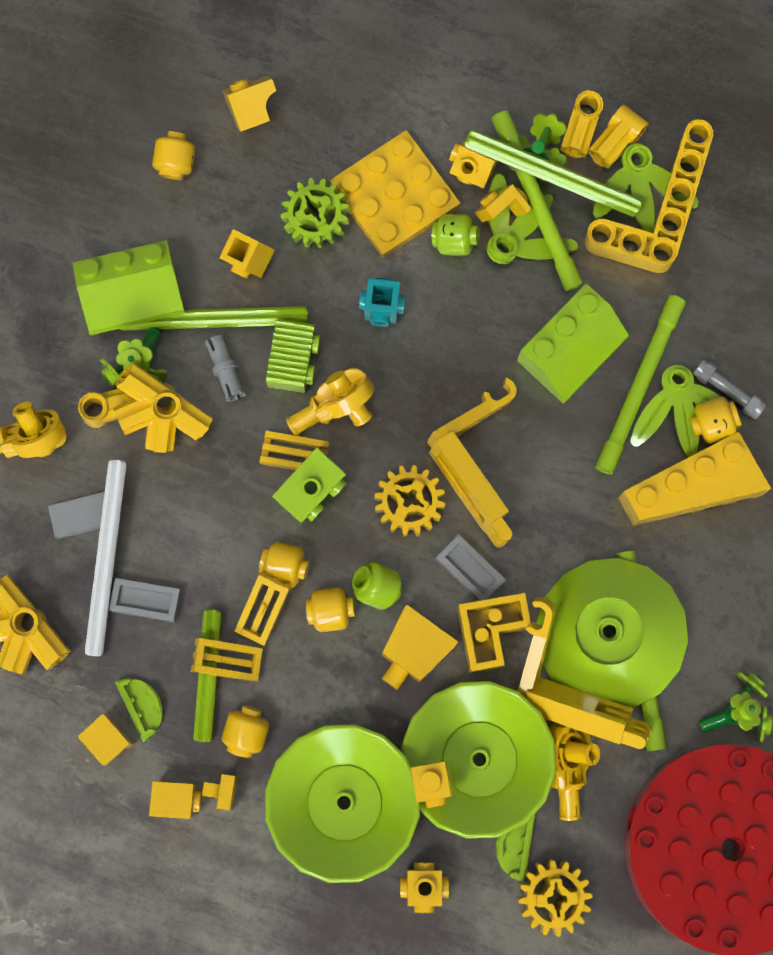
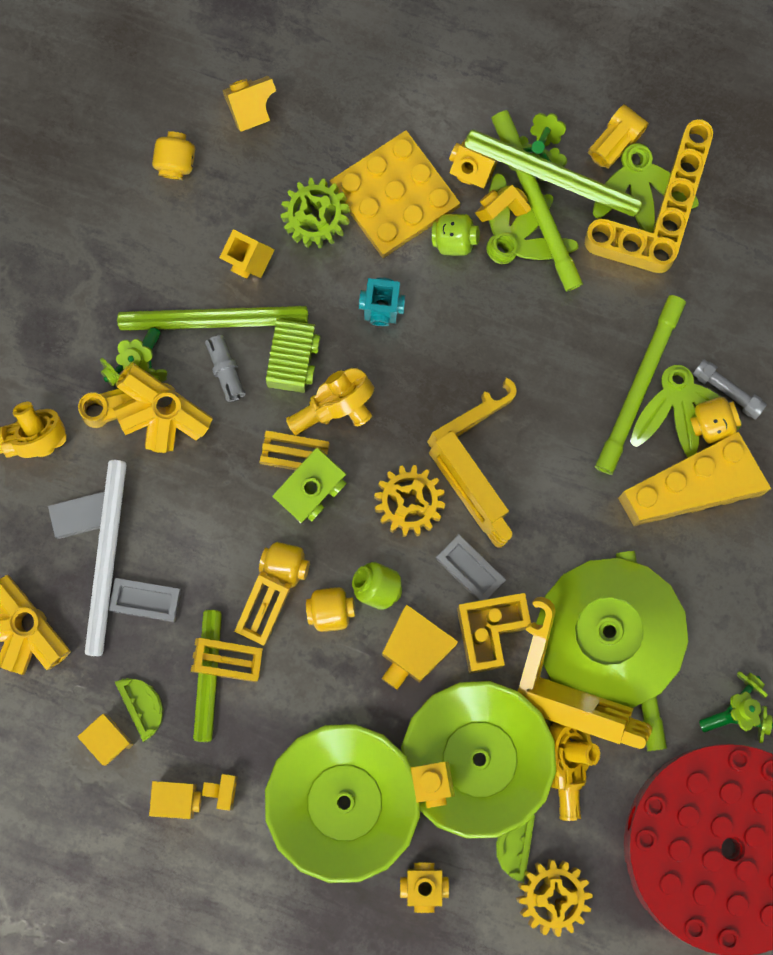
lime slope [72,240,185,336] -> none
yellow head [221,705,270,758] -> none
lime slope [517,283,629,404] -> none
yellow piece [560,90,603,158] -> none

